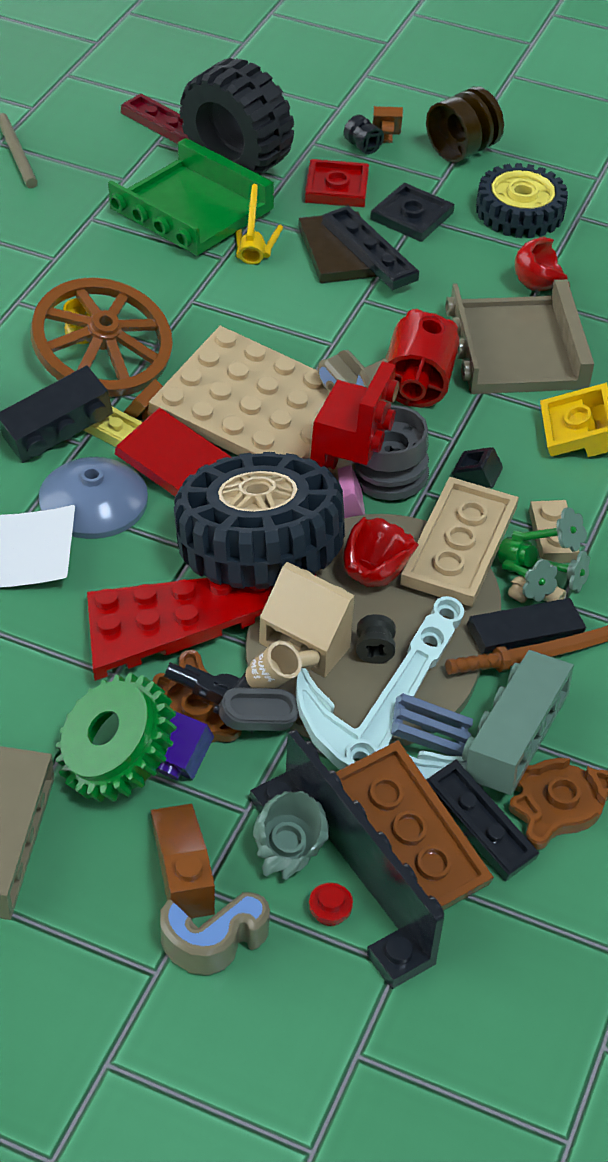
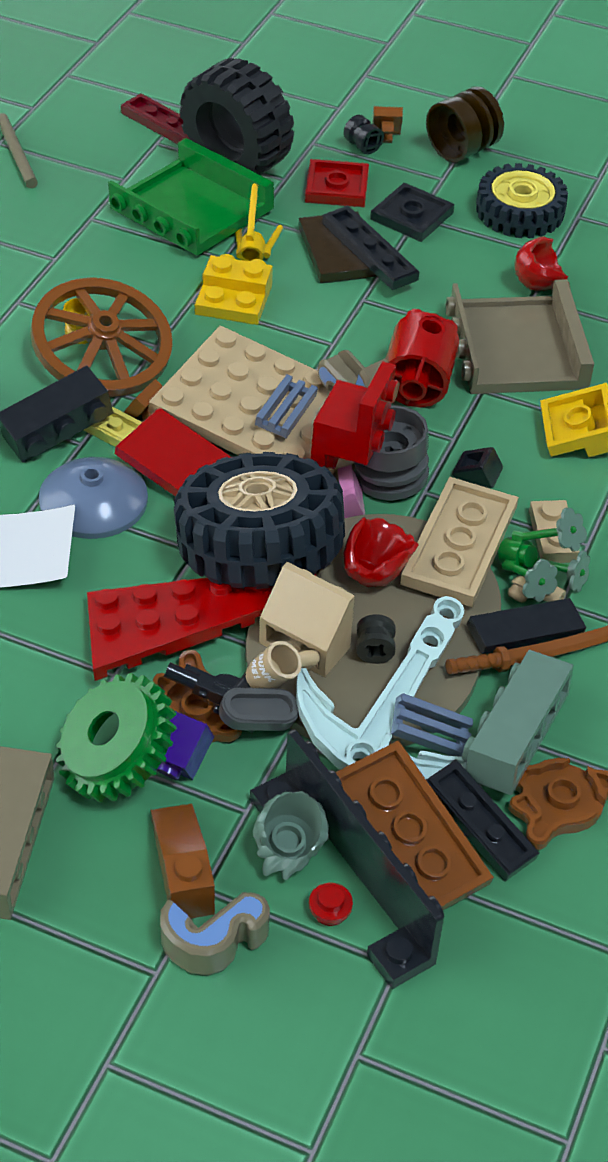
none -> yellow plate [195,254,273,325]
none -> sand blue tile [255,374,318,438]

